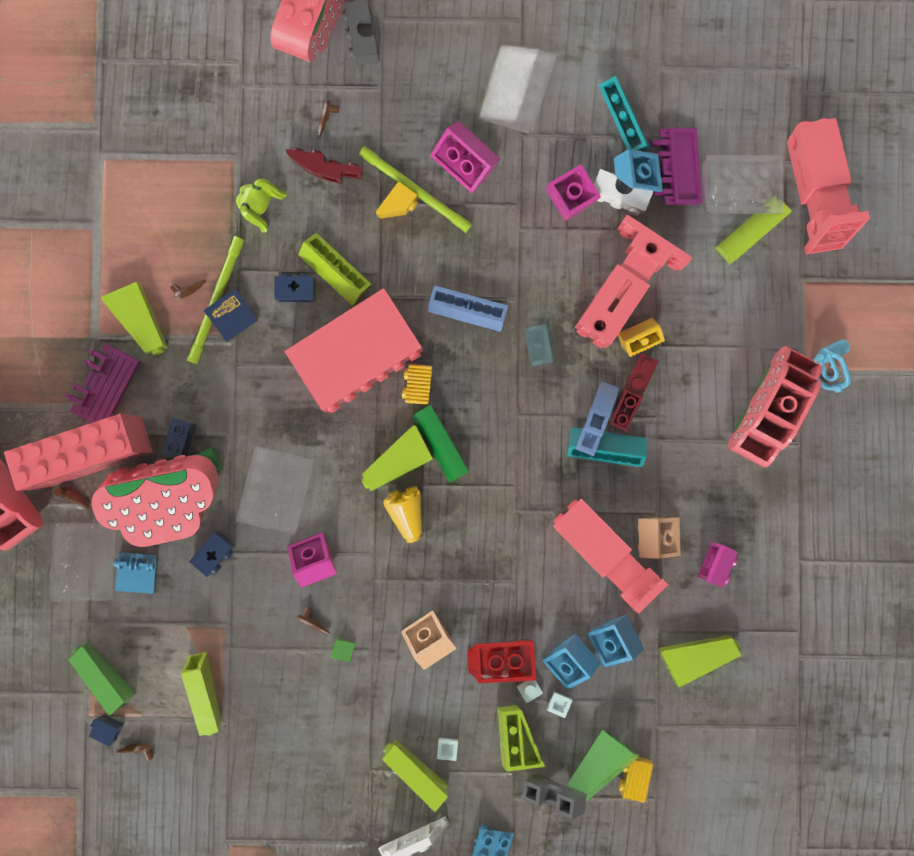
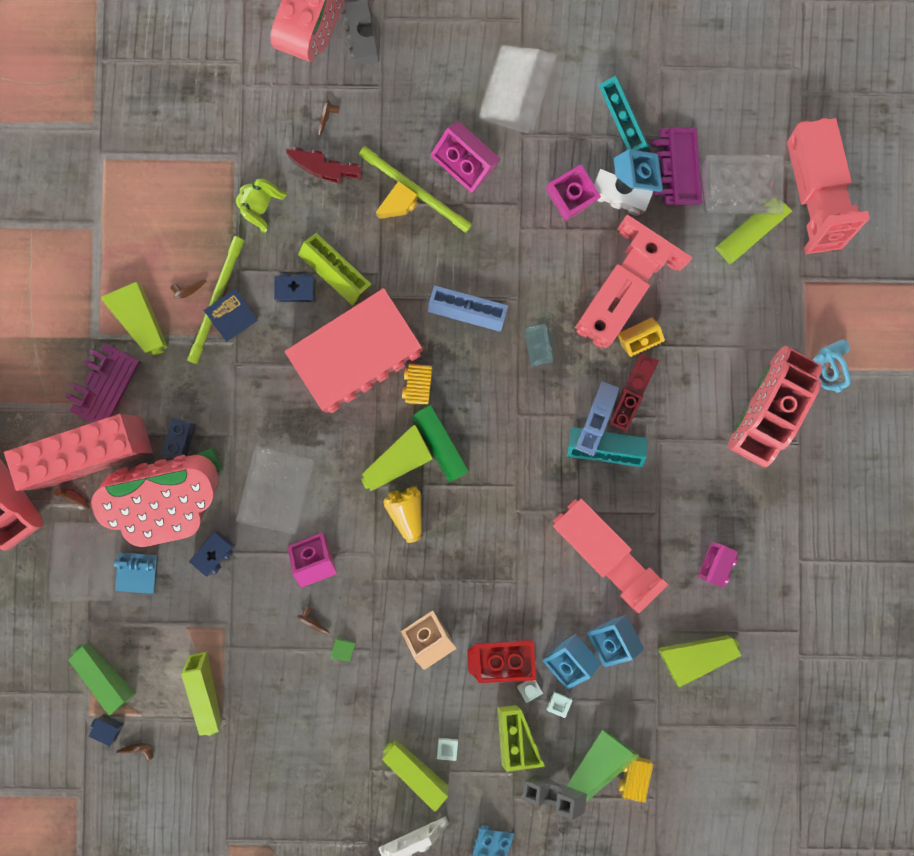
light nougat slope [638,517,681,559] -> none

